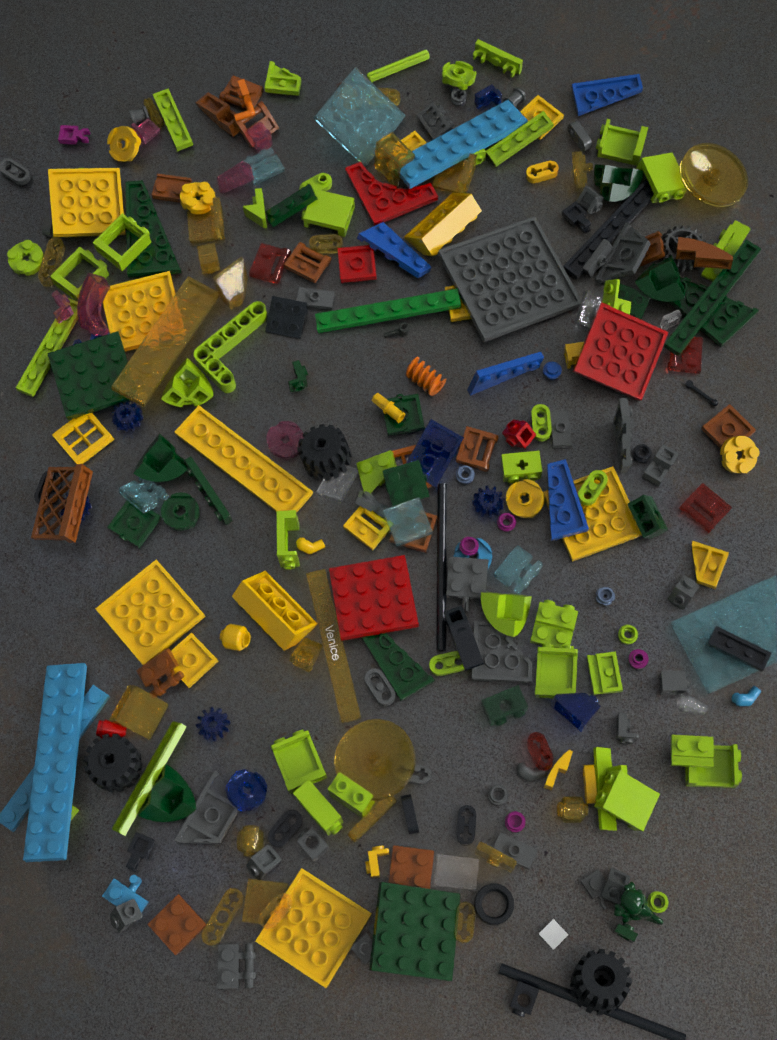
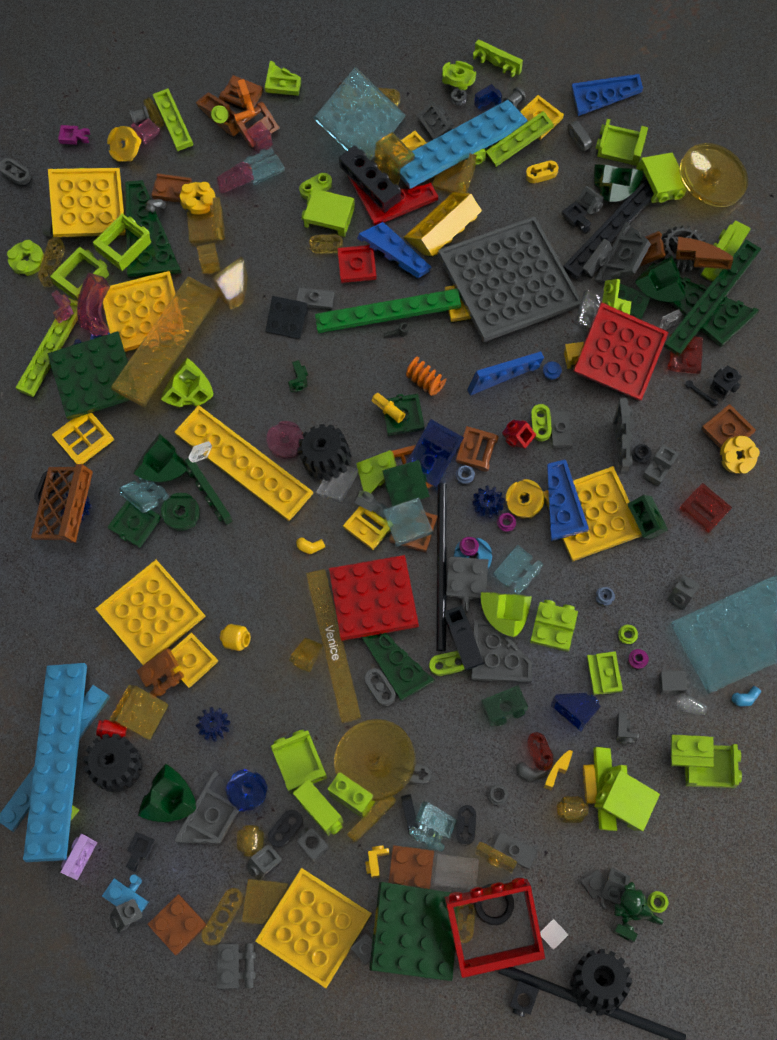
clear blue gear [111,400,143,433] -> none
lime tile [112,721,186,836] -> none
lime beam [193,301,268,393] -> none
yellow slope [232,570,318,651] -> none
lime slope [243,188,267,228] -> none
clear red plate [249,243,291,284] -> none
clear yellow beam [259,893,293,930] -> none
dark green plate [265,183,318,227] -> none
lime panel [277,510,300,570] -> none
dark orange plate [284,242,332,283] -> none
lime axle [367,49,430,83] -> none
lime brick [501,451,542,484] -> none
magenta plate [505,811,526,833] -> none
lime panel [535,644,578,700] -> none
clear yellow plate [572,151,593,188] -> none
lime plate [578,470,608,506] -> none
yellow wing [692,541,729,589] -> none
black plate [707,626,772,672] -> none
none -> lavender plate [61,834,98,880]
none -> dark grey arm [145,199,167,212]
none -> clear tile [188,441,212,463]
none -> lime plate [211,105,228,124]
none -> black brick [339,145,401,213]
none -> clear light blue plate [409,802,457,852]
none -> red window [445,878,545,978]
none -> black brick [710,365,742,399]

